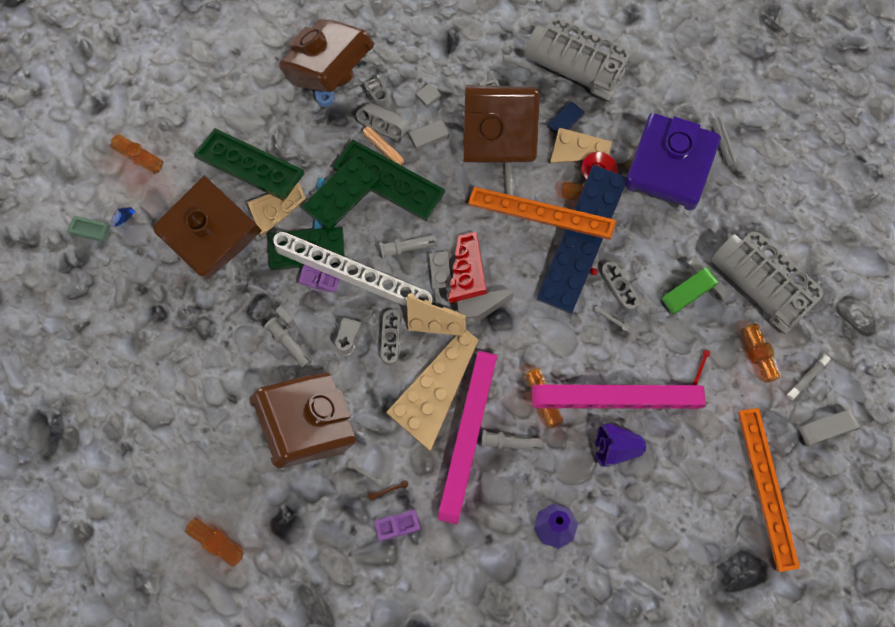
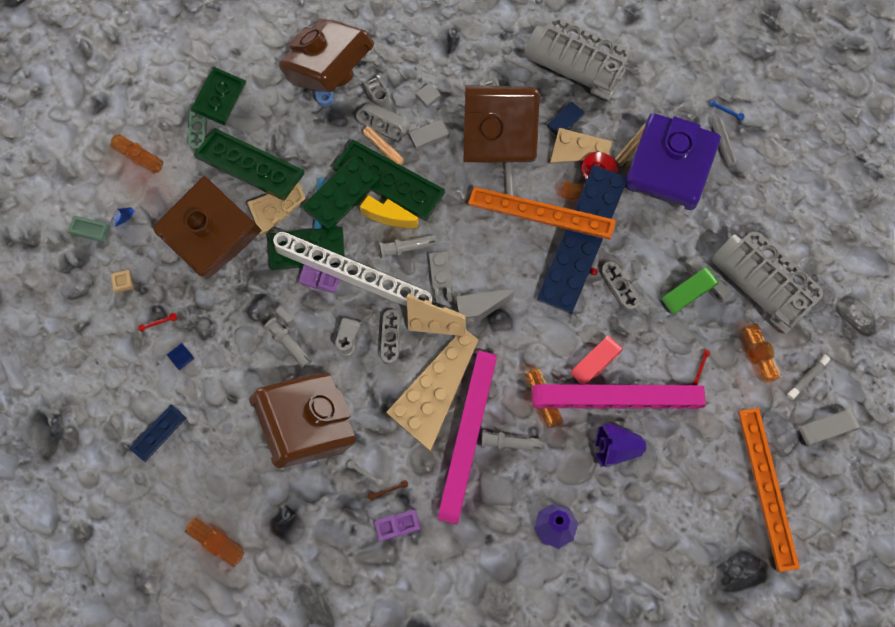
wing [448,232,487,303] -> none
light grey hinge [594,306,629,332] -> none
none -> tan tile [111,270,134,293]
none -> dark blue tile [130,404,187,462]
none -> red hinge [138,313,177,332]
none -> clear blue tile [166,343,195,370]
none -> sand green beam [188,104,207,152]
none -> dark green plate [191,66,246,126]
none -> yellow slope [360,195,419,228]
none -> coral beam [570,336,623,385]
none -> tan axle [615,124,646,167]
none -> blue hinge [710,100,745,121]

